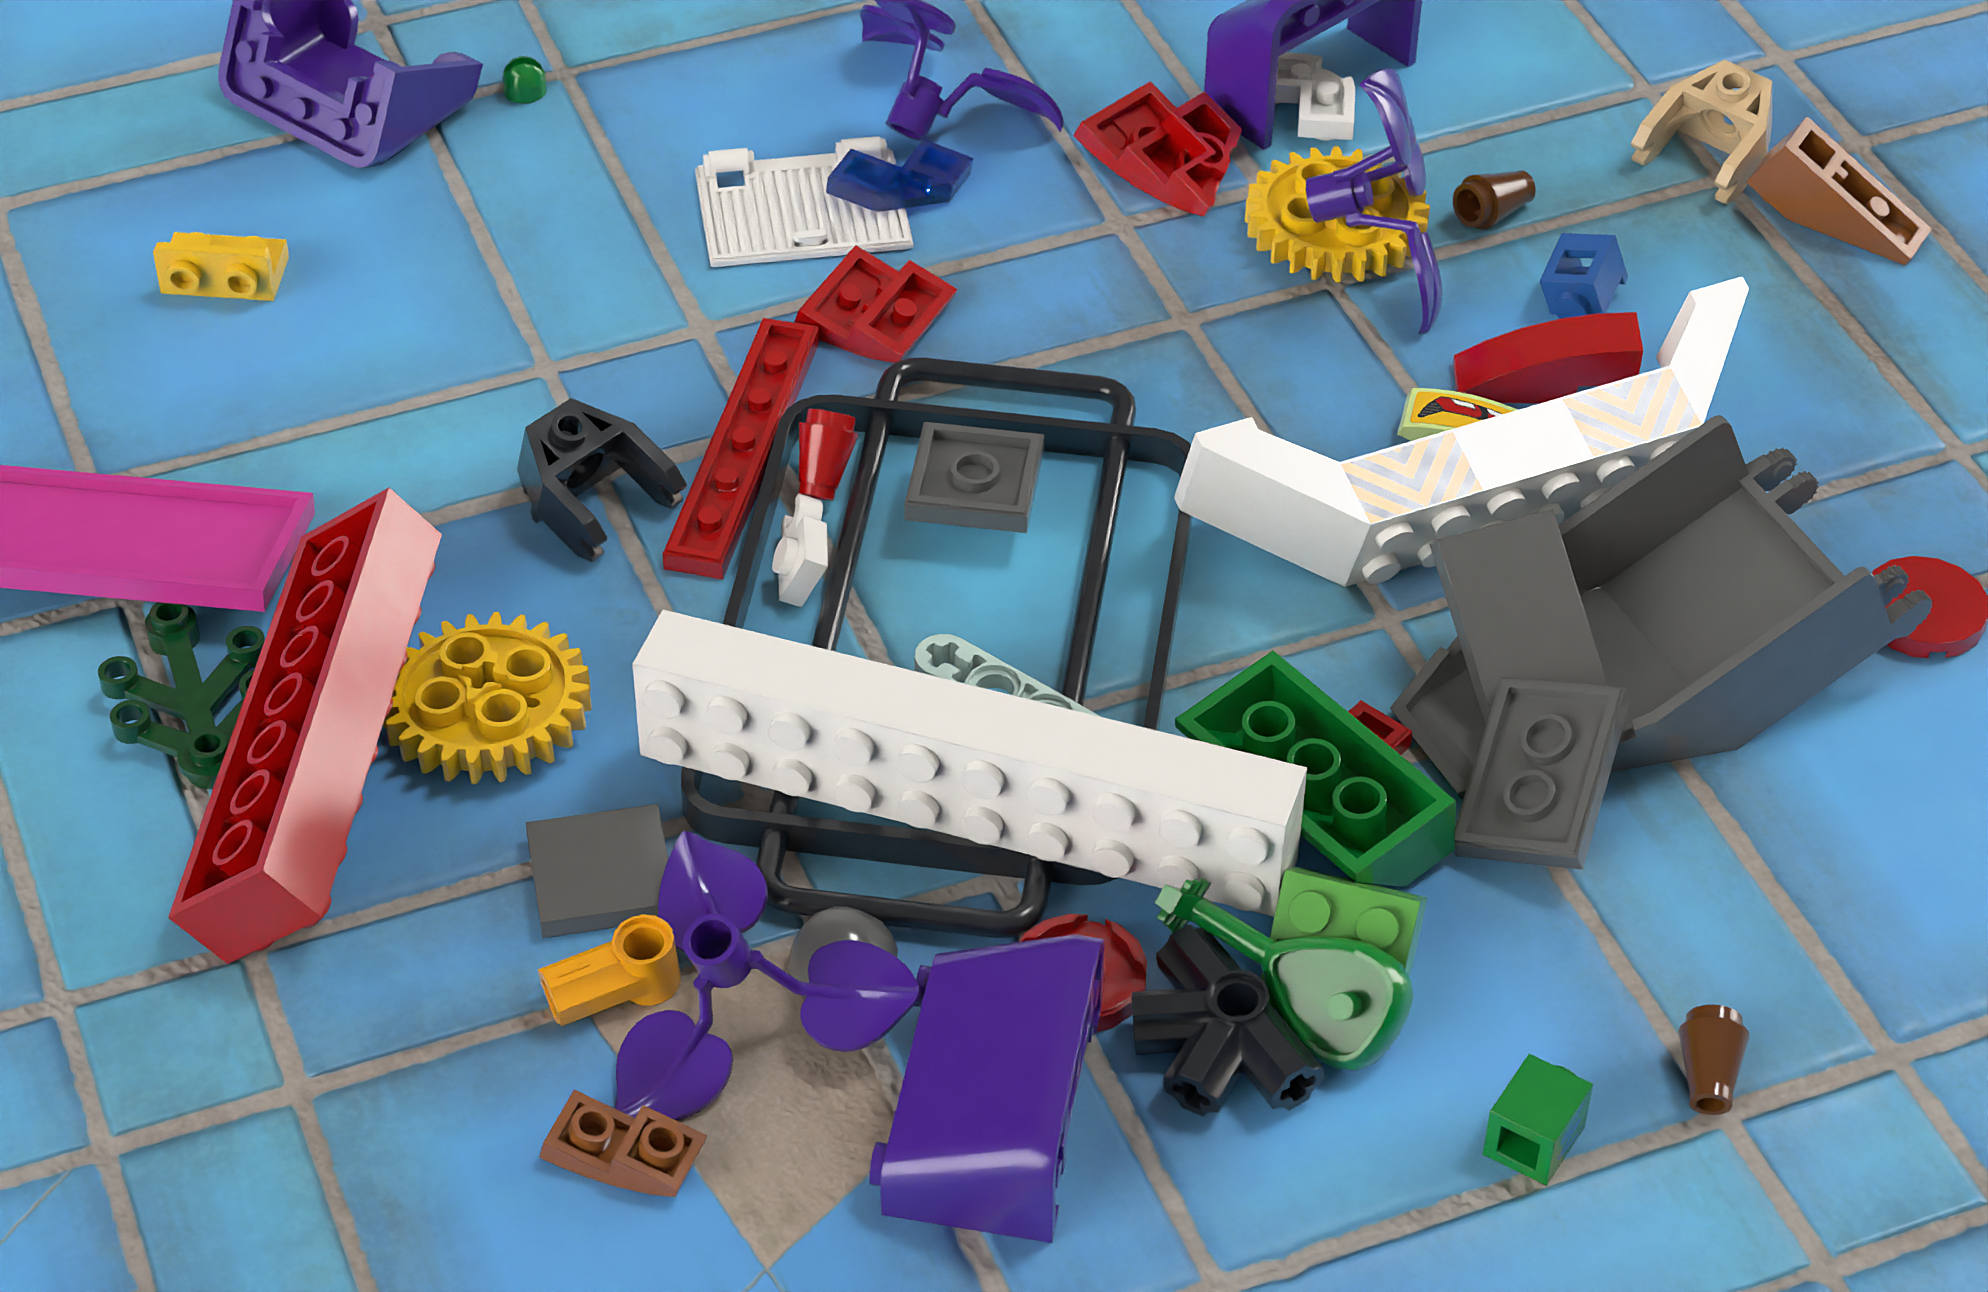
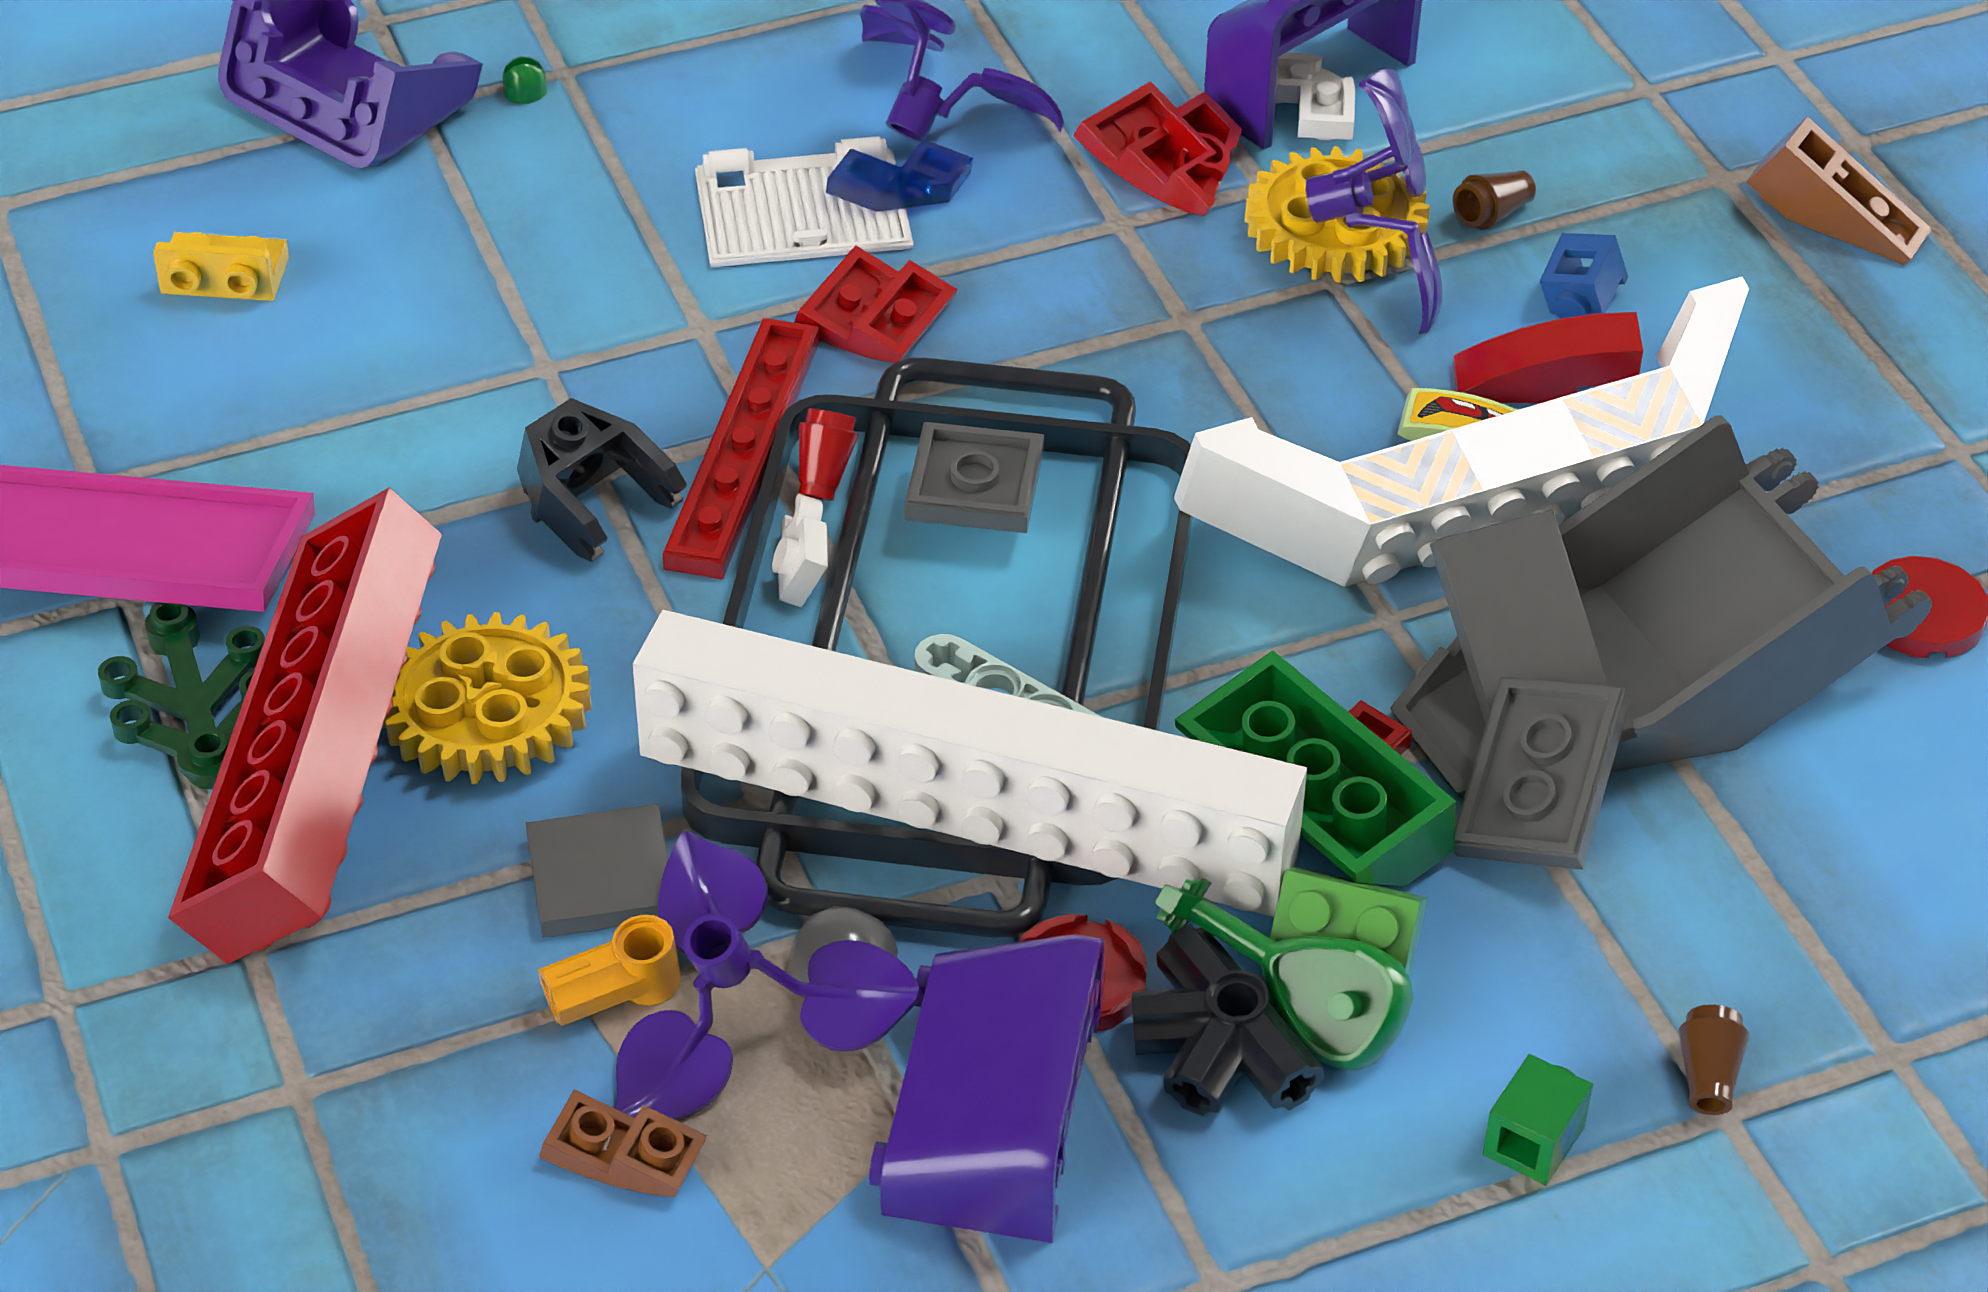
tan piece [1631,59,1772,205] -> none

